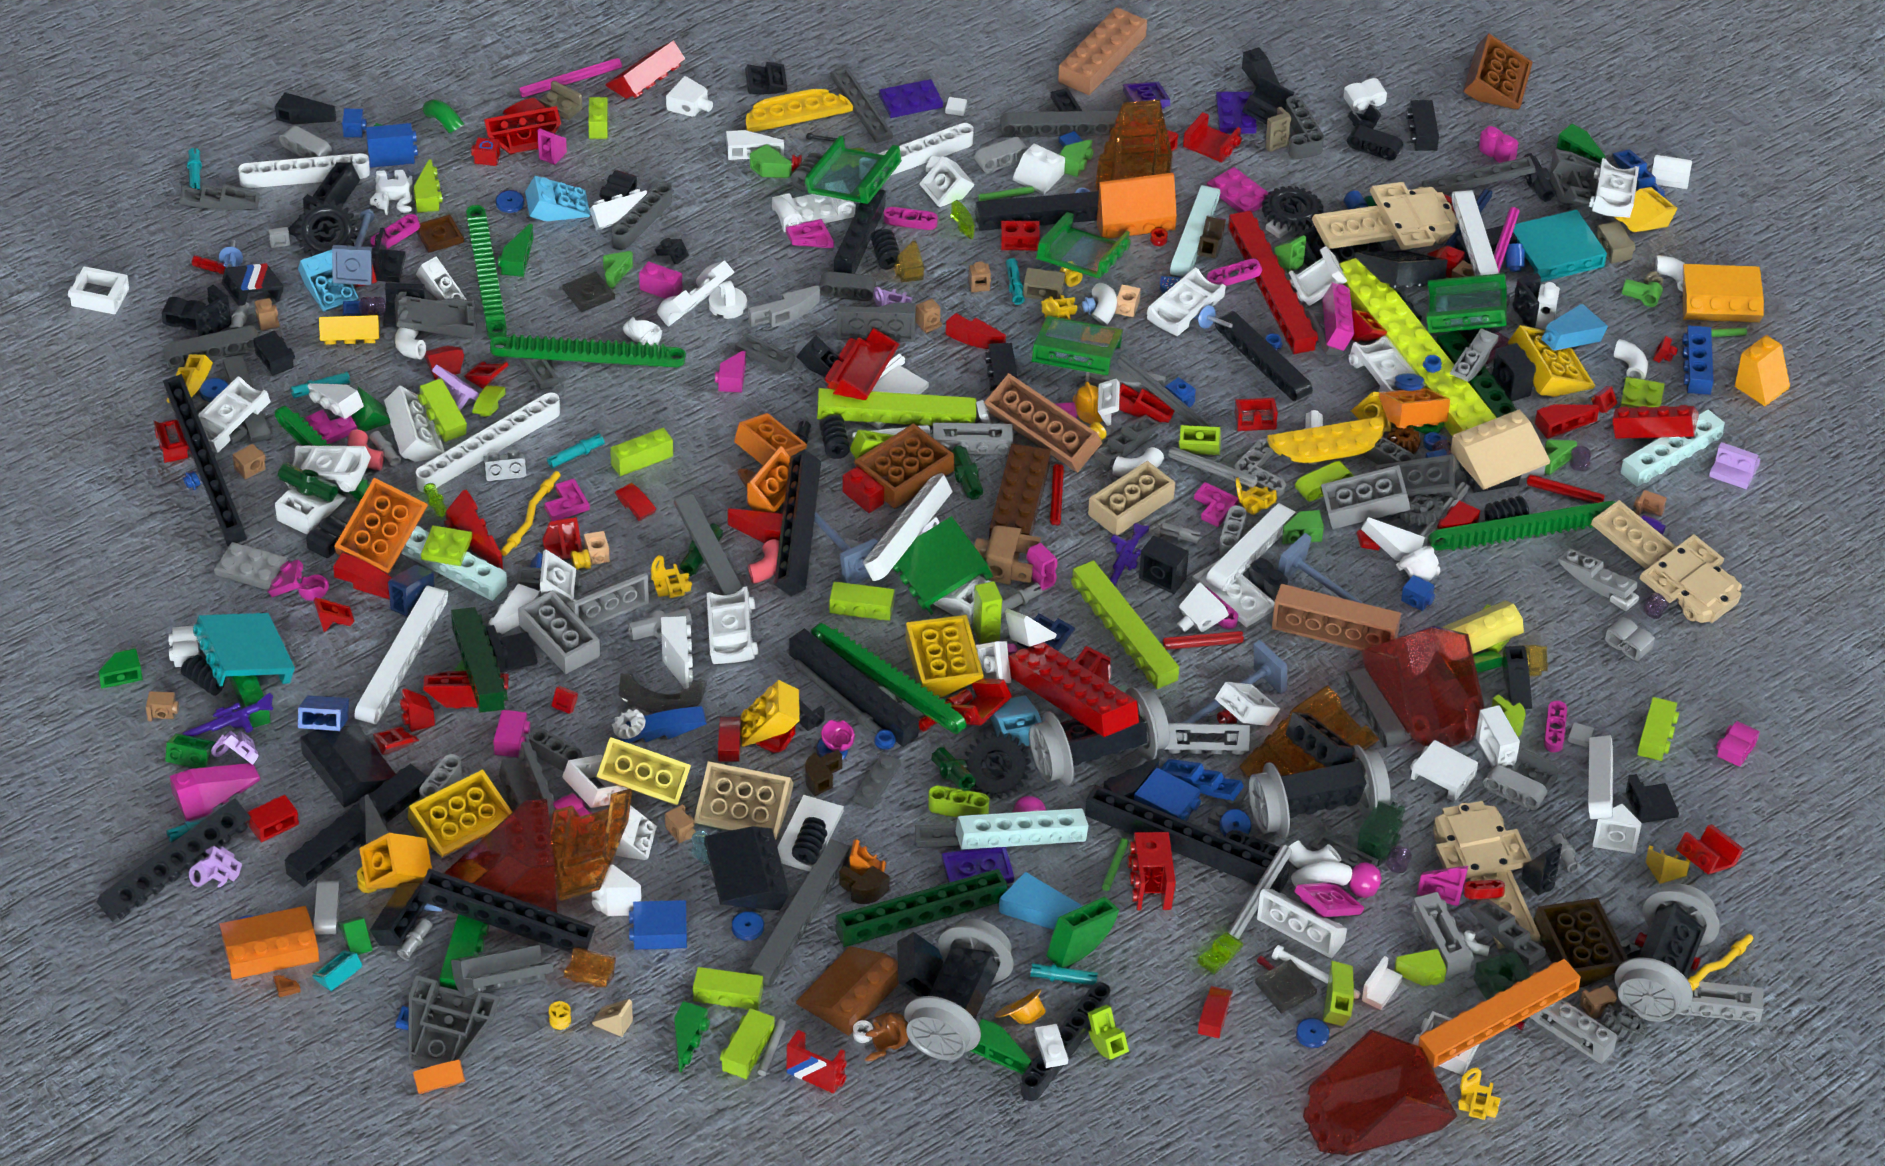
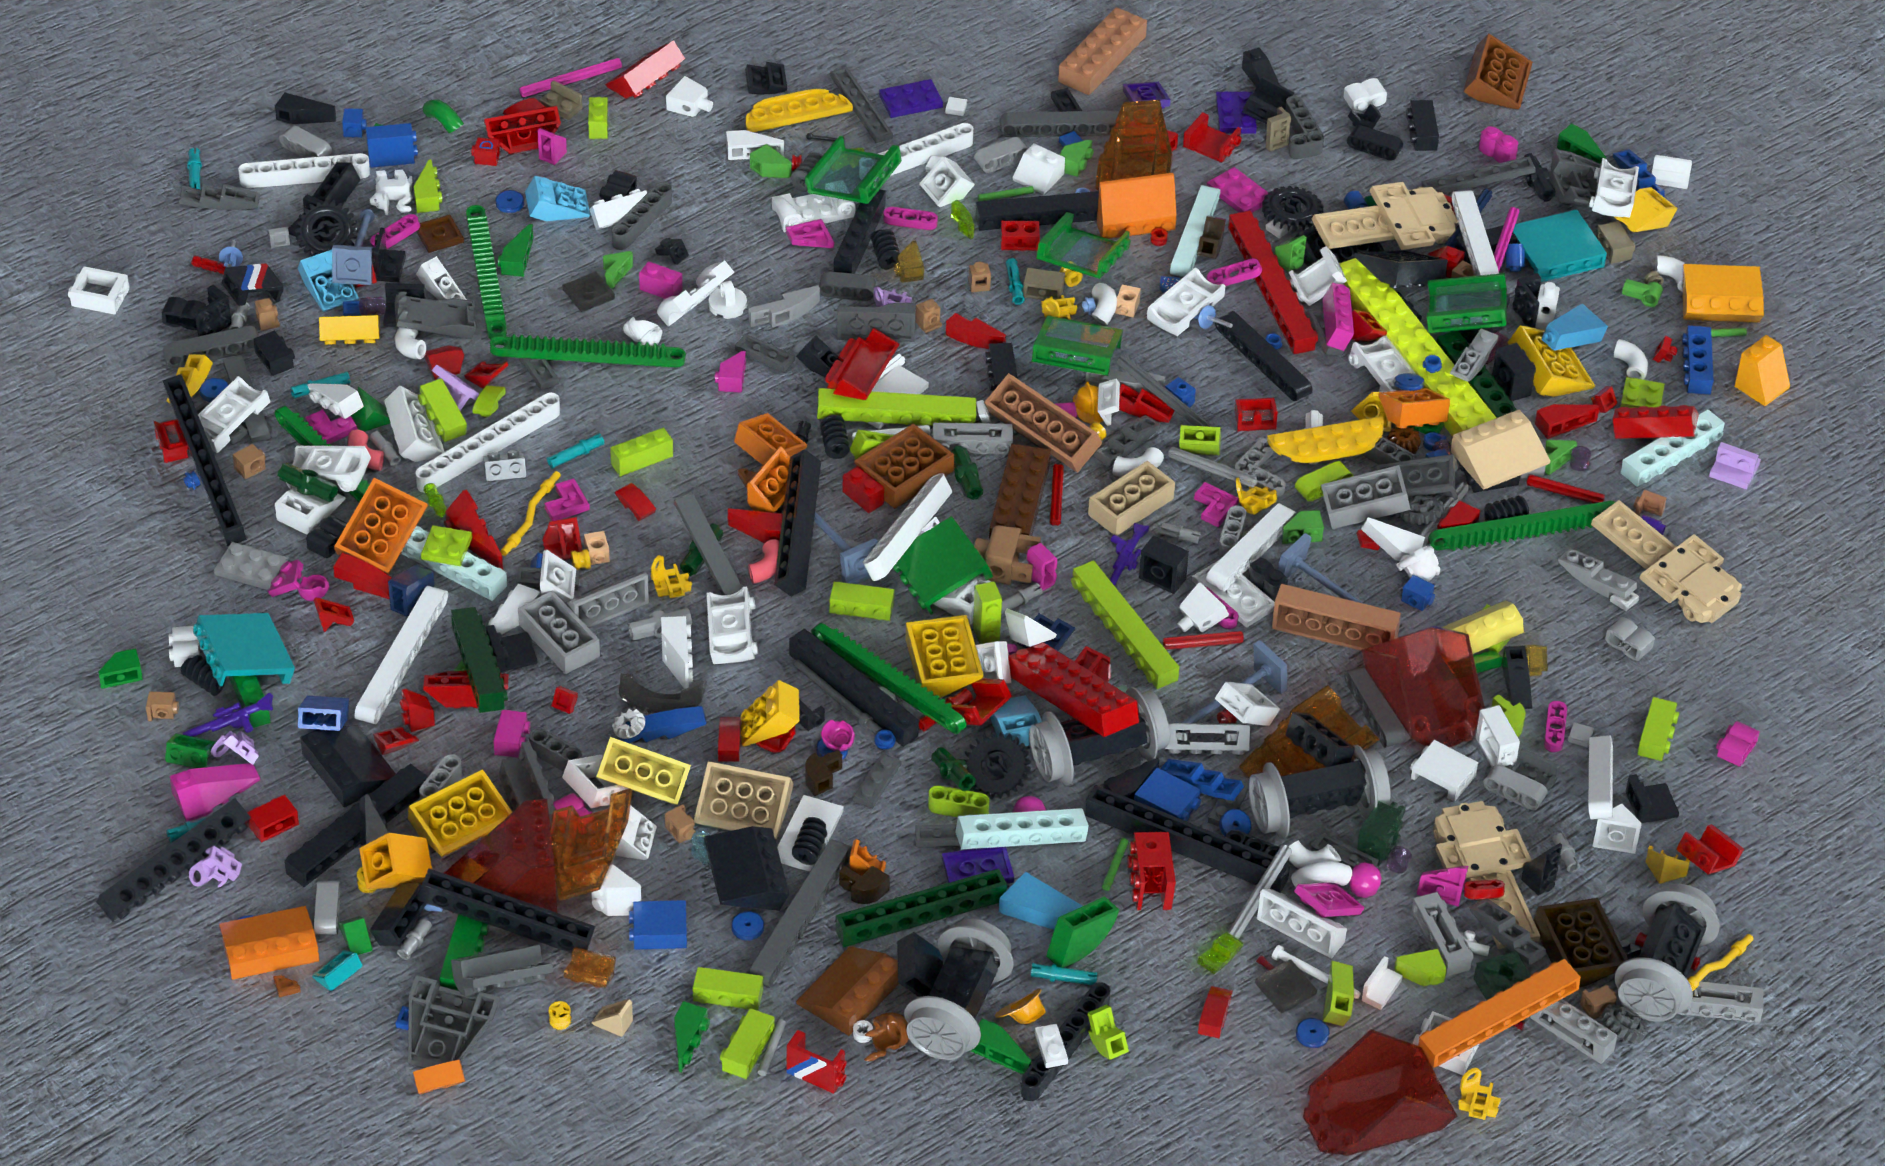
clear purple wheel [1644,593,1669,619] -> none

